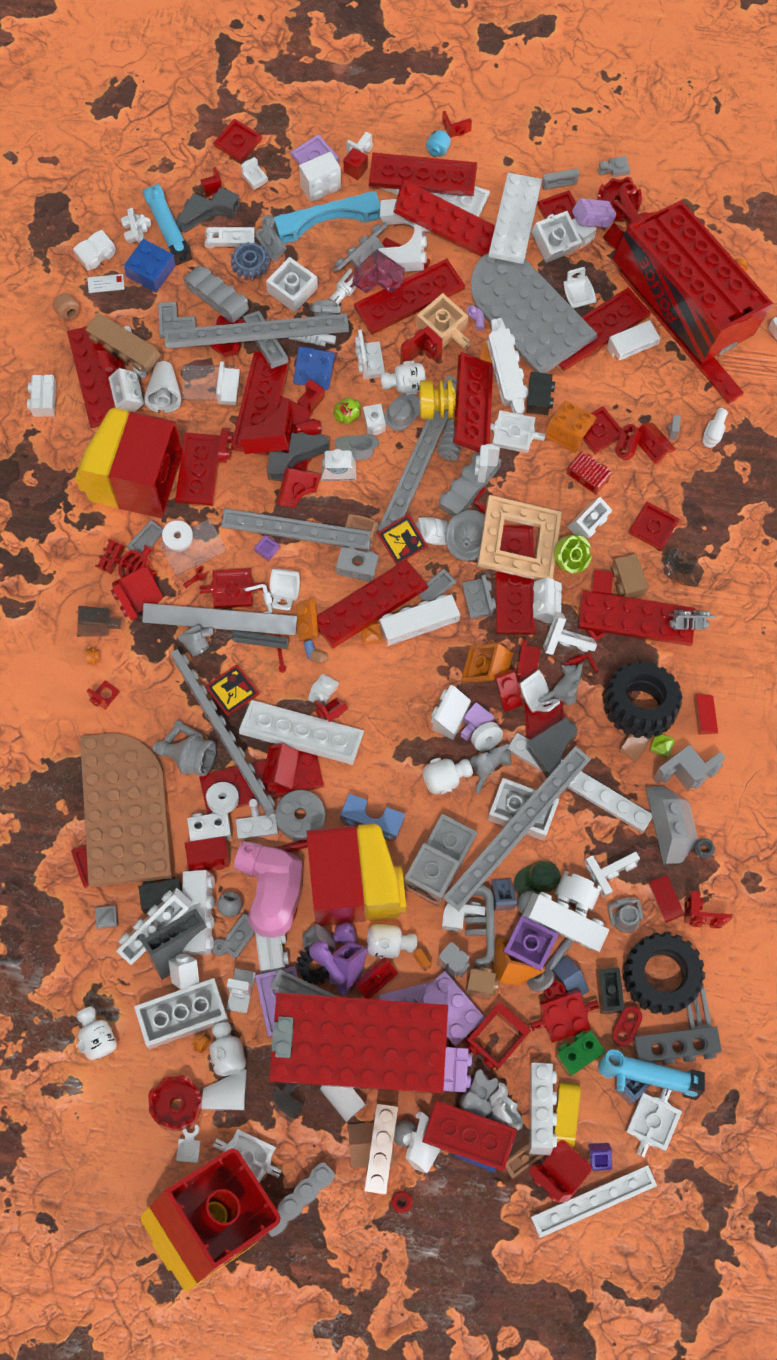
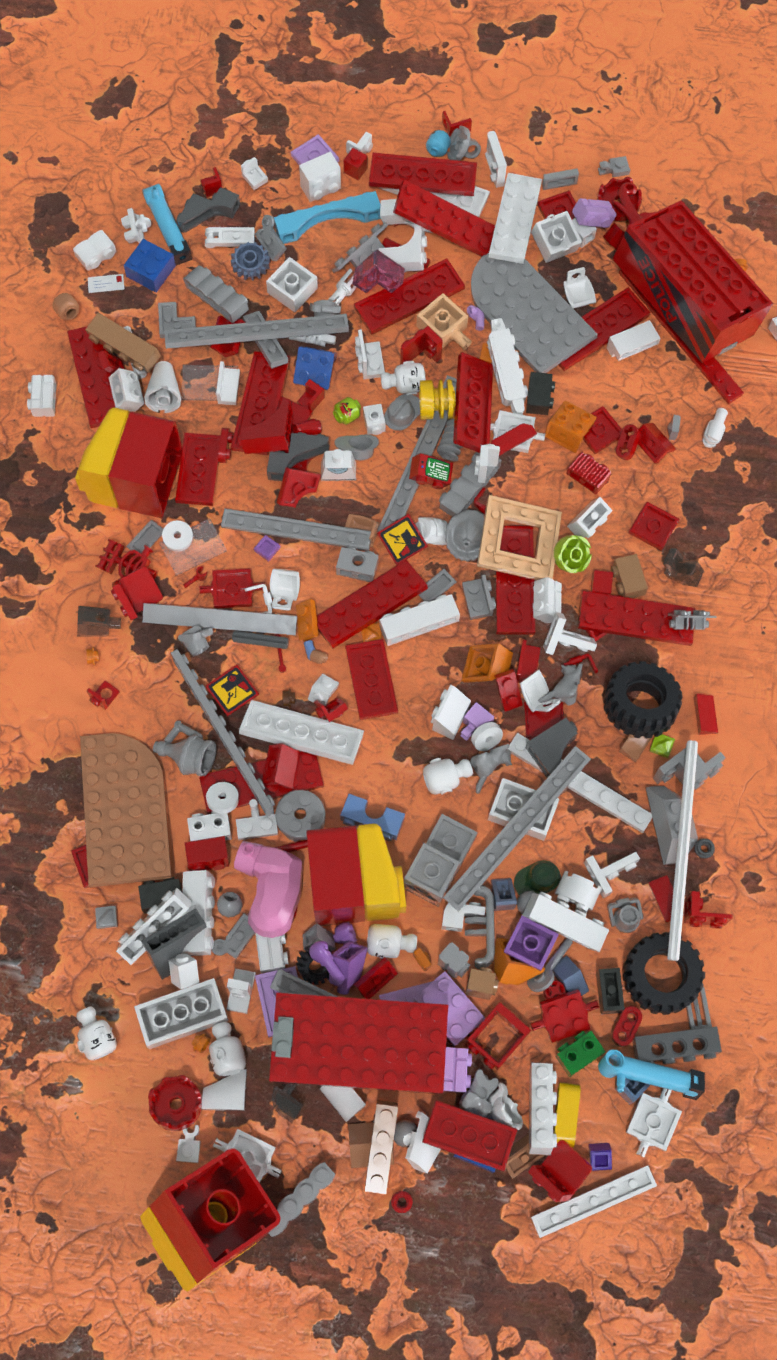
red tile [213,119,262,163] -> none
none -> reddish brown plate [282,688,295,708]
none -> red plate [345,639,398,720]
none -> brick [409,453,454,489]
none -> light grey tile [447,126,481,161]
none -> white container [485,131,507,188]
none -> red piece [491,423,537,456]
none -> white axle [667,740,698,961]

